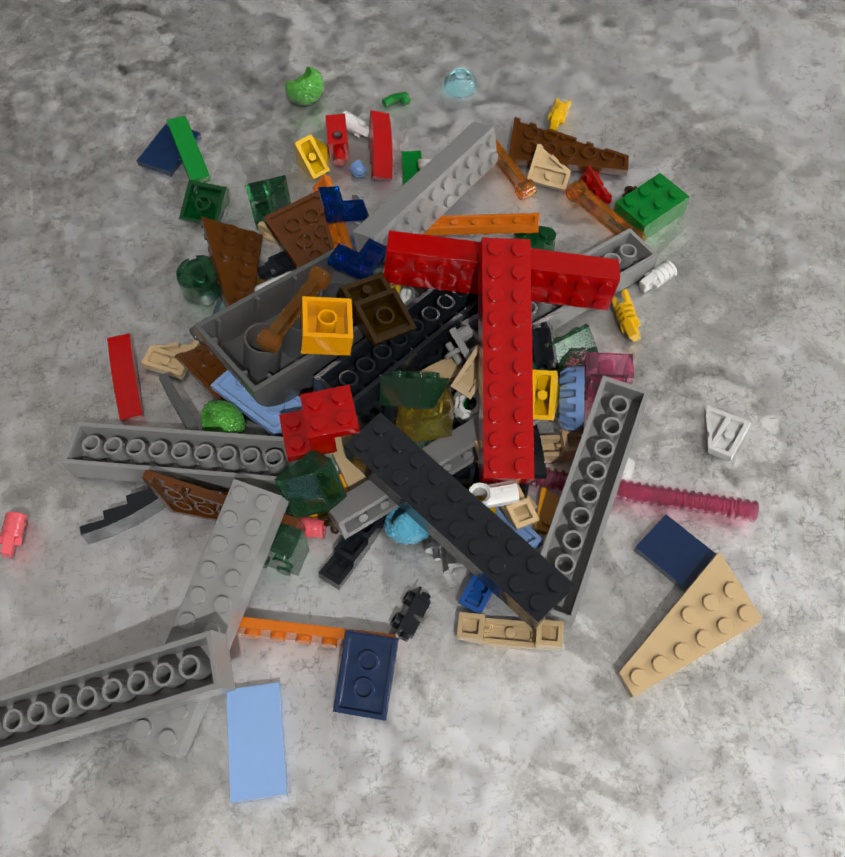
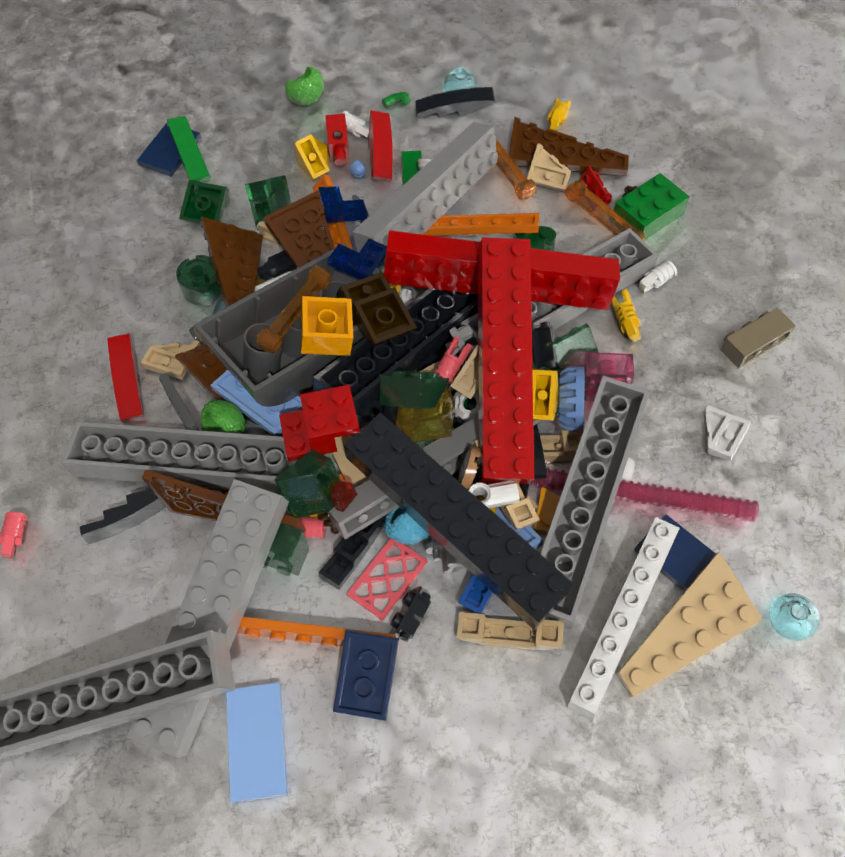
none -> clear red tile [331,480,358,512]
none -> coral window [346,538,428,621]
none -> black slope [415,87,496,119]
none -> coral hinge [433,336,473,384]
none -> medium nougat tile [457,445,481,490]
none -> white brick [567,517,679,720]
none -> dark tan brick [721,308,796,369]
none -> clear light blue piece [769,593,820,641]

